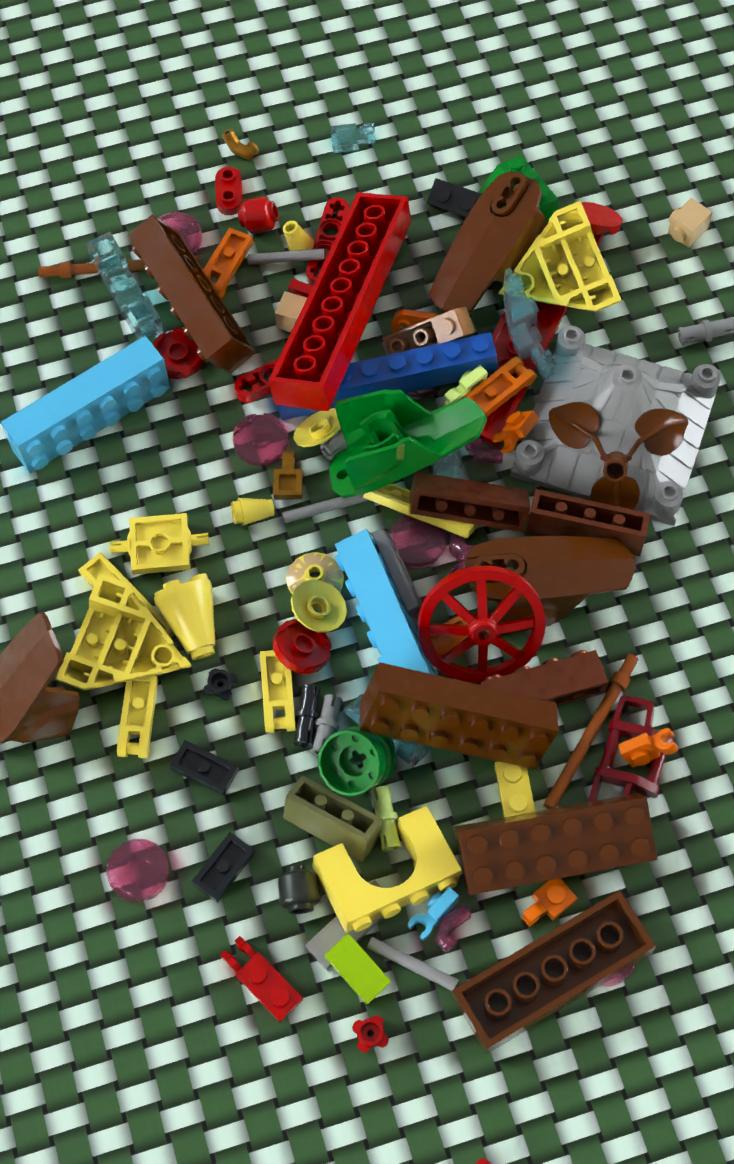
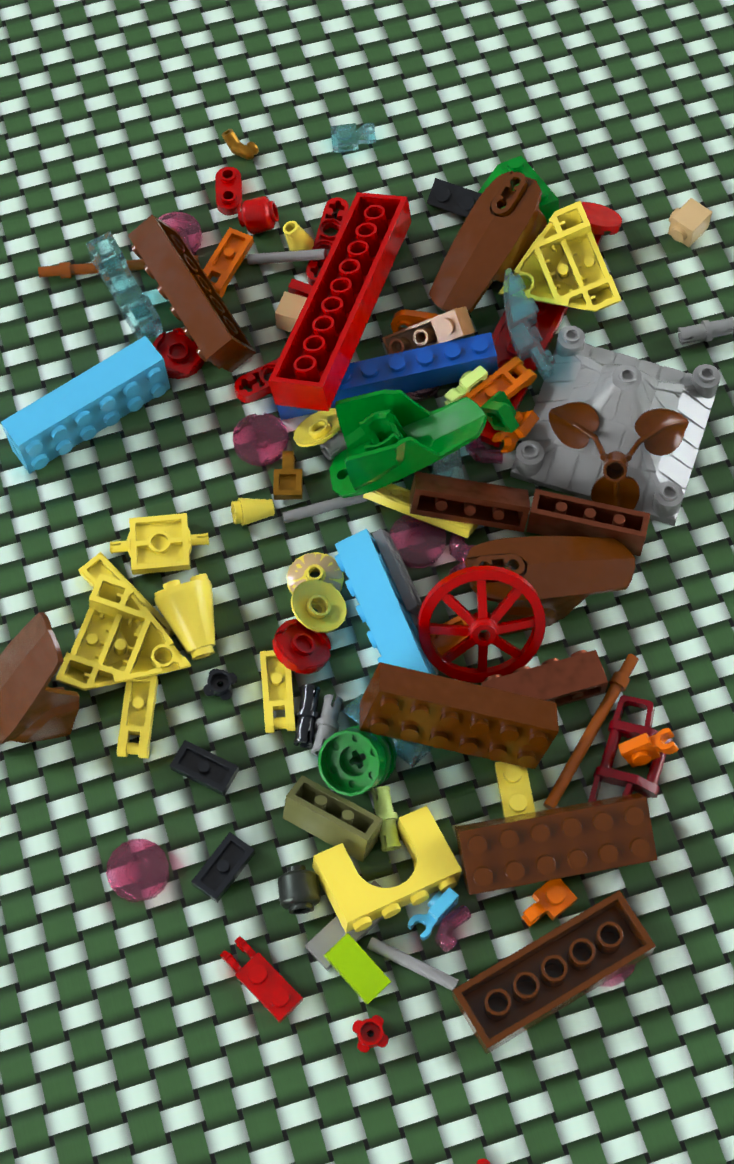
none -> green bracket [480,391,520,433]

